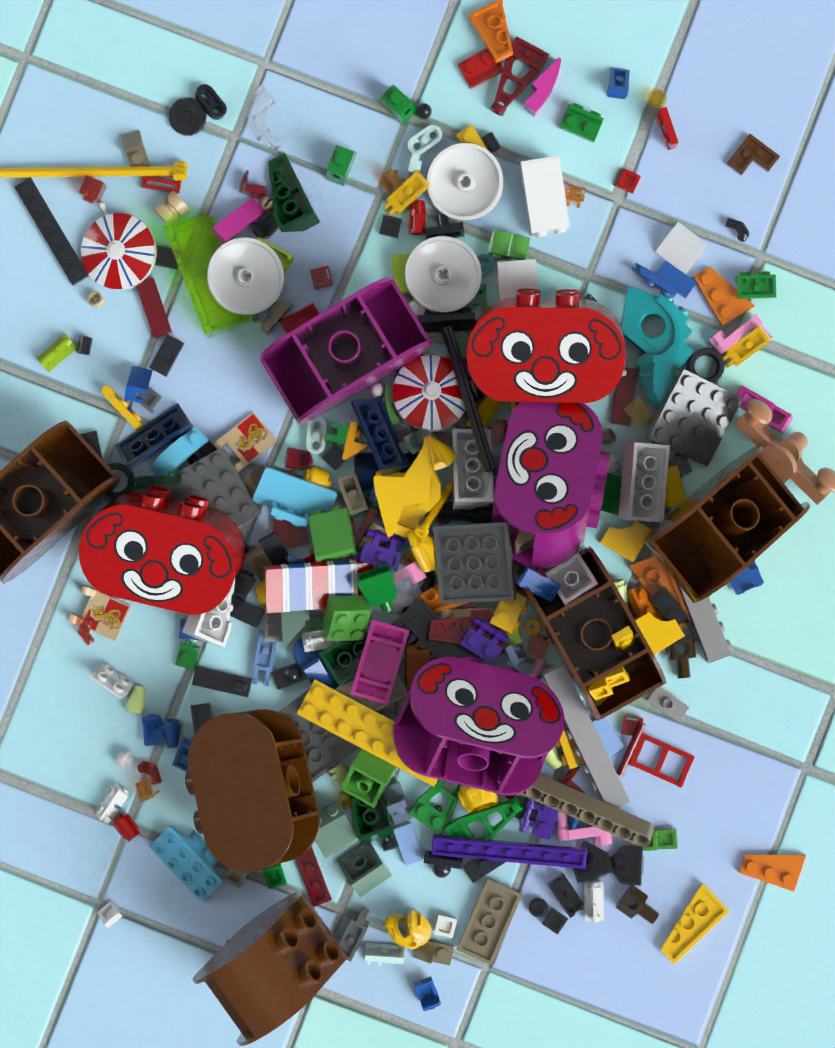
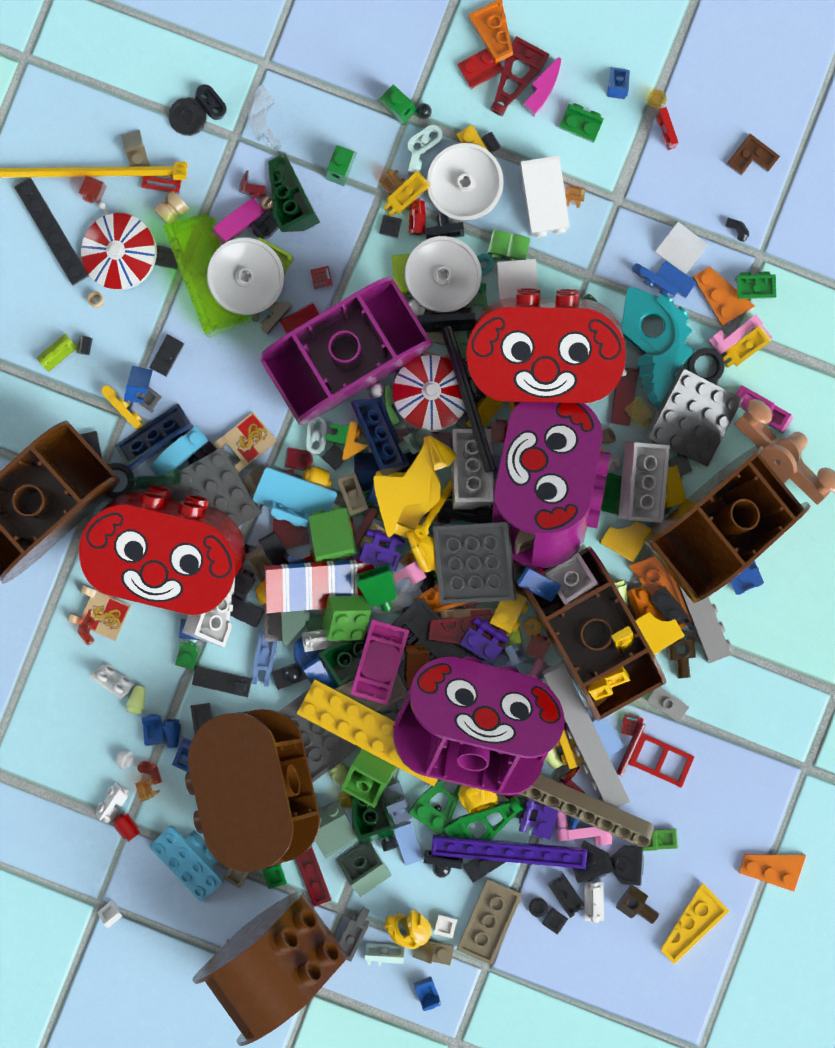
dark red tile [136,277,172,338] -> none
red tile [615,168,641,194] -> none

